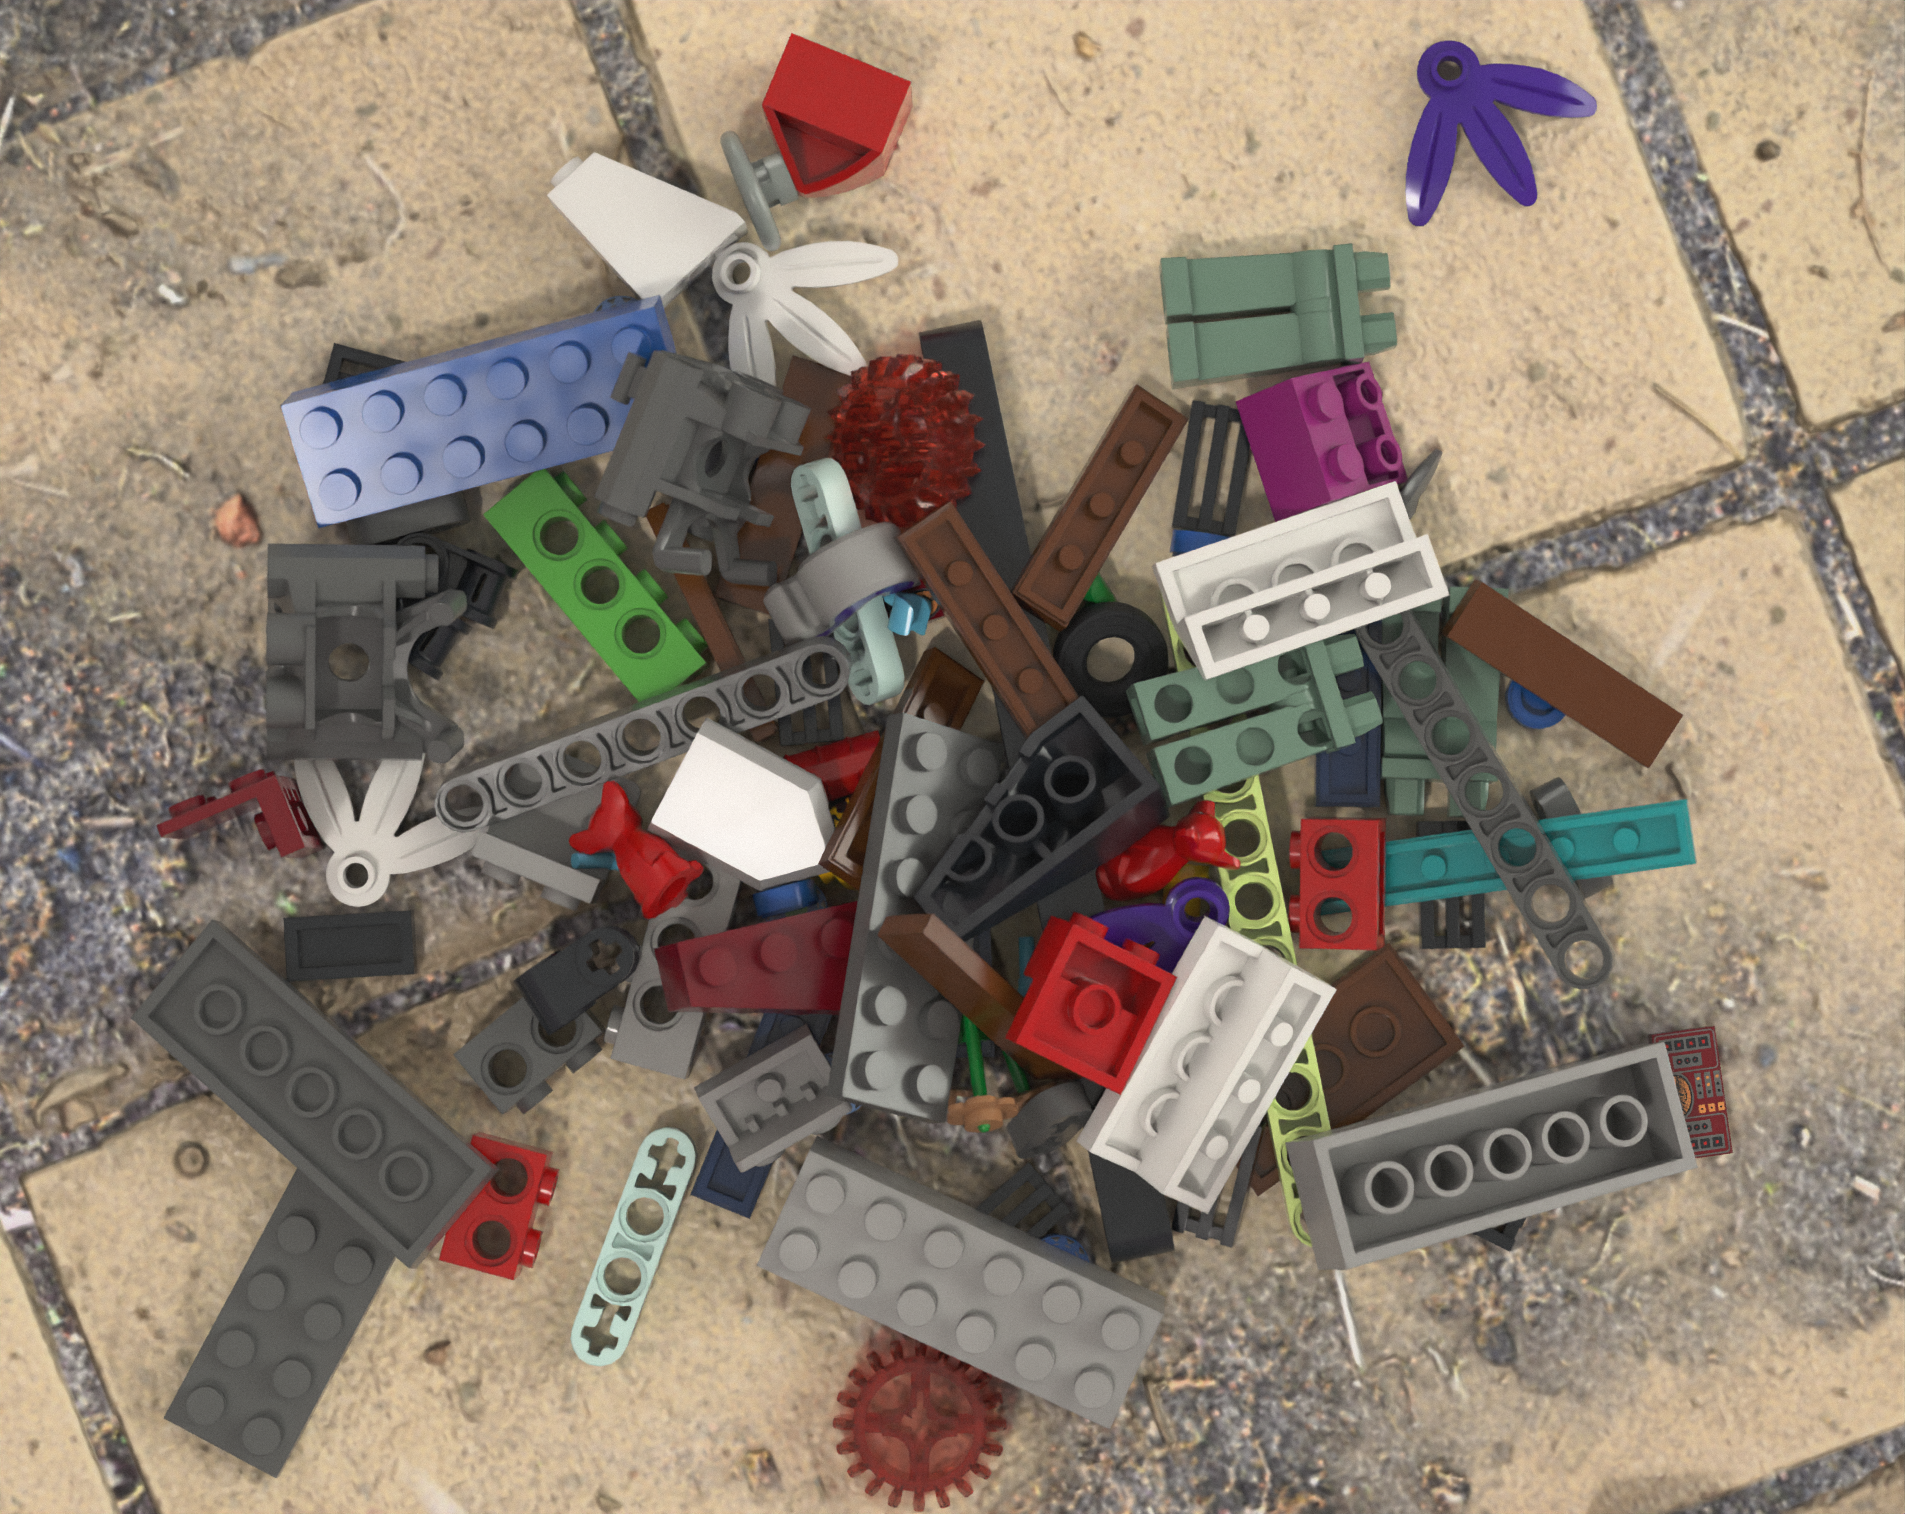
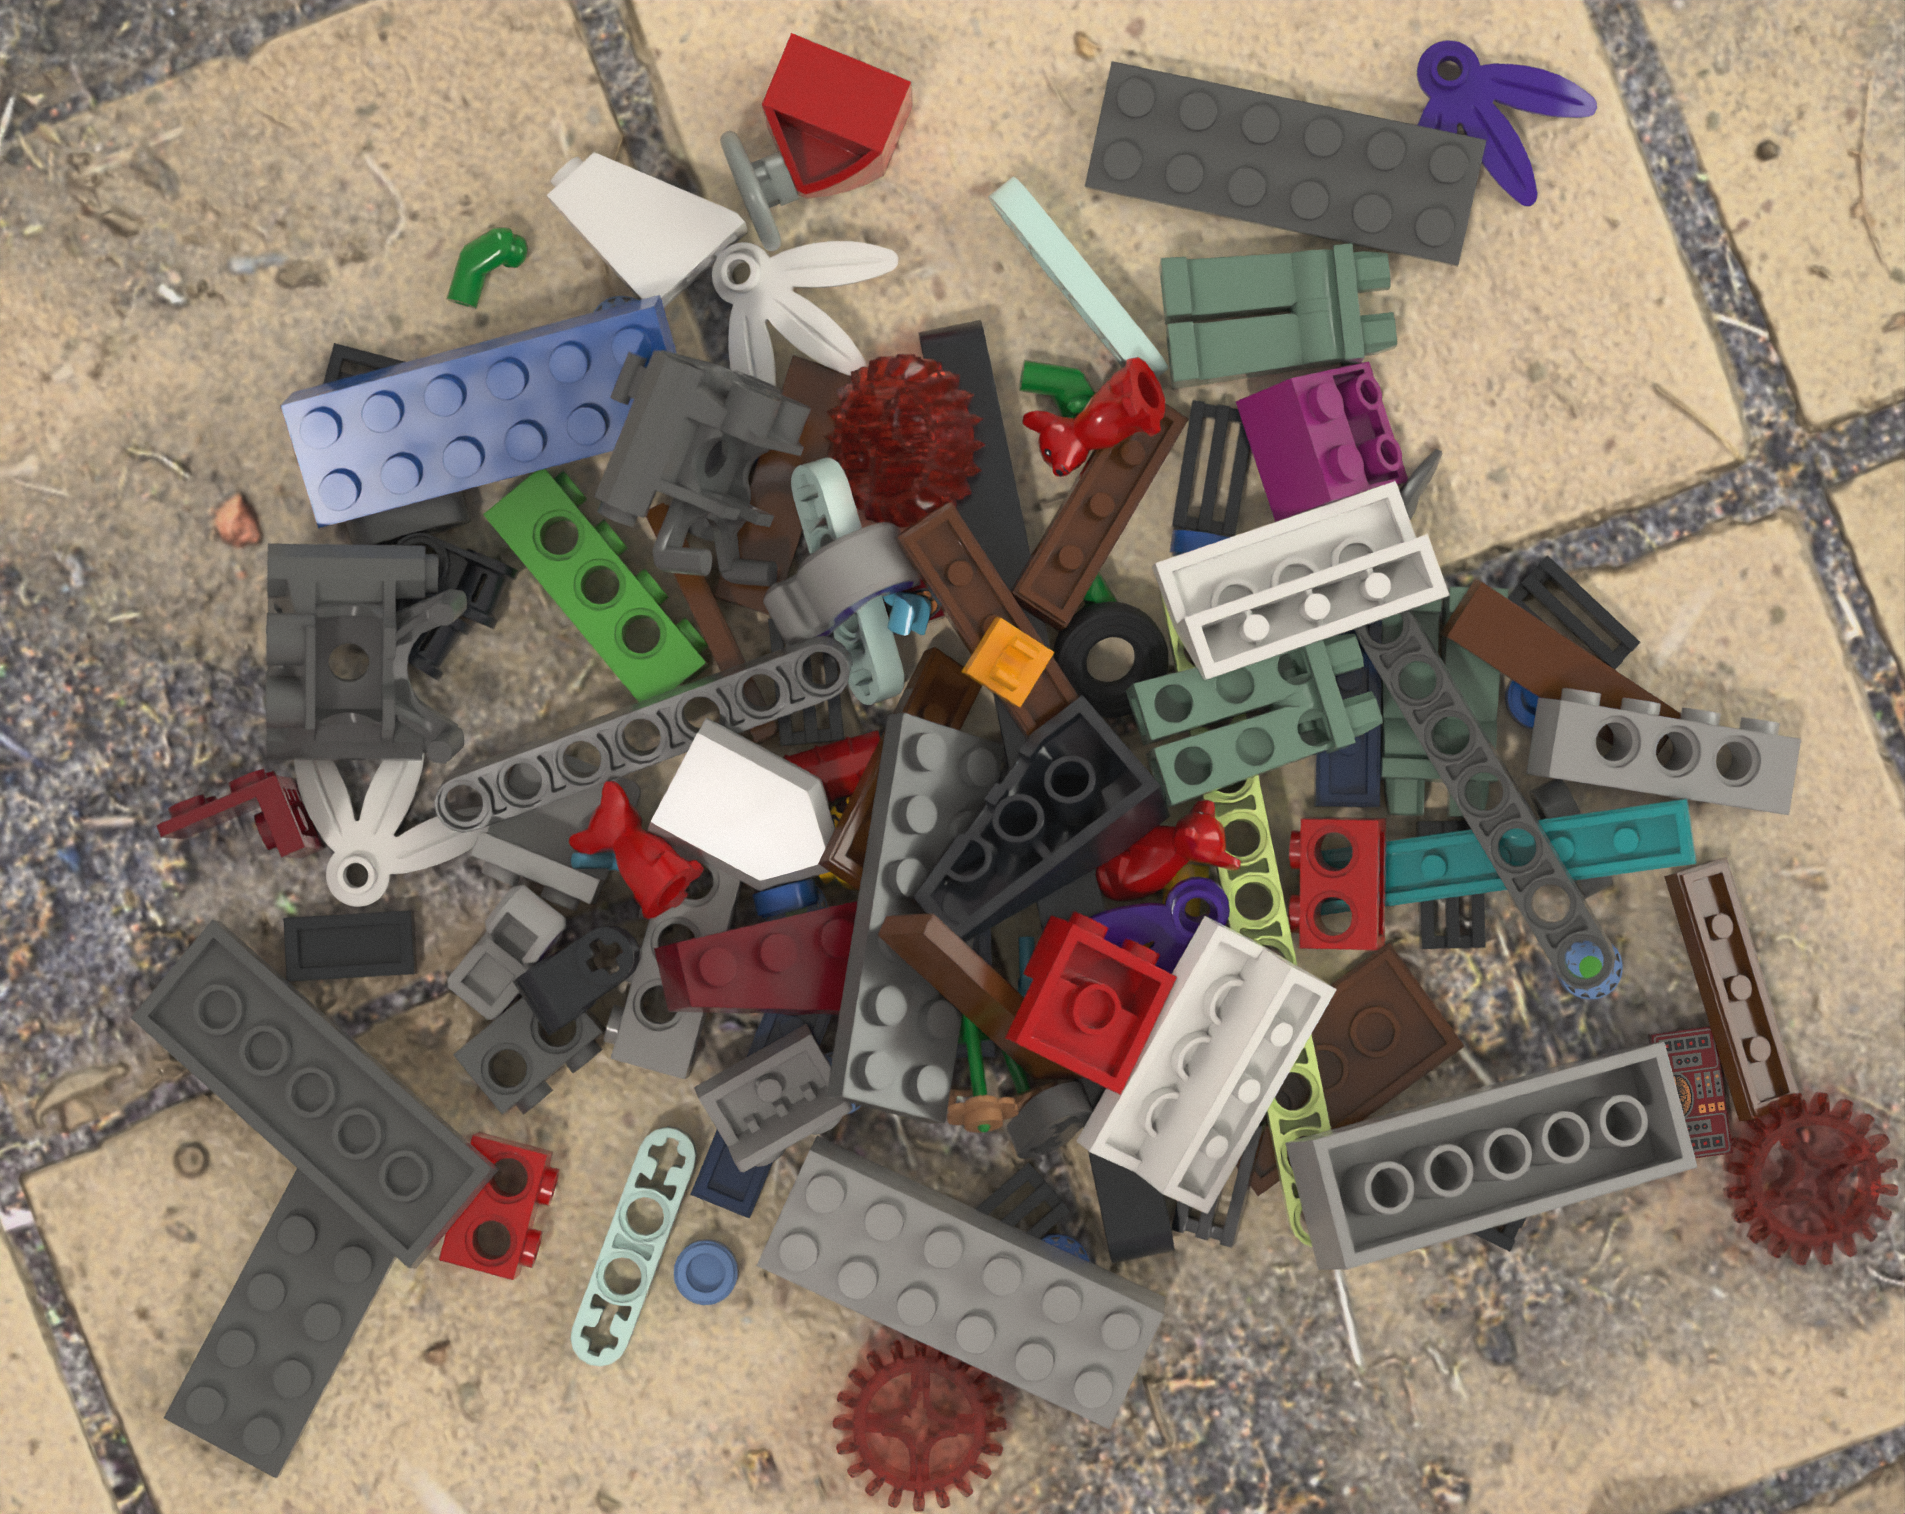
none -> green arm [446,227,528,309]
none -> light grey animal [447,885,566,1020]
none -> medium blue tile [674,1239,739,1305]
none -> light orange tile [961,617,1054,707]
none -> light aqua beam [988,177,1168,378]
none -> green arm [1019,360,1096,419]
none -> red animal [1022,357,1165,477]
none -> dark grey plate [1085,61,1486,267]
none -> black tile [1508,555,1641,670]
none -> light grey brick [1526,688,1801,815]
none -> medium blue tile [1556,941,1623,999]
none -> reddish brown tile [1664,857,1802,1122]
none -> clear red gear [1723,1092,1899,1265]

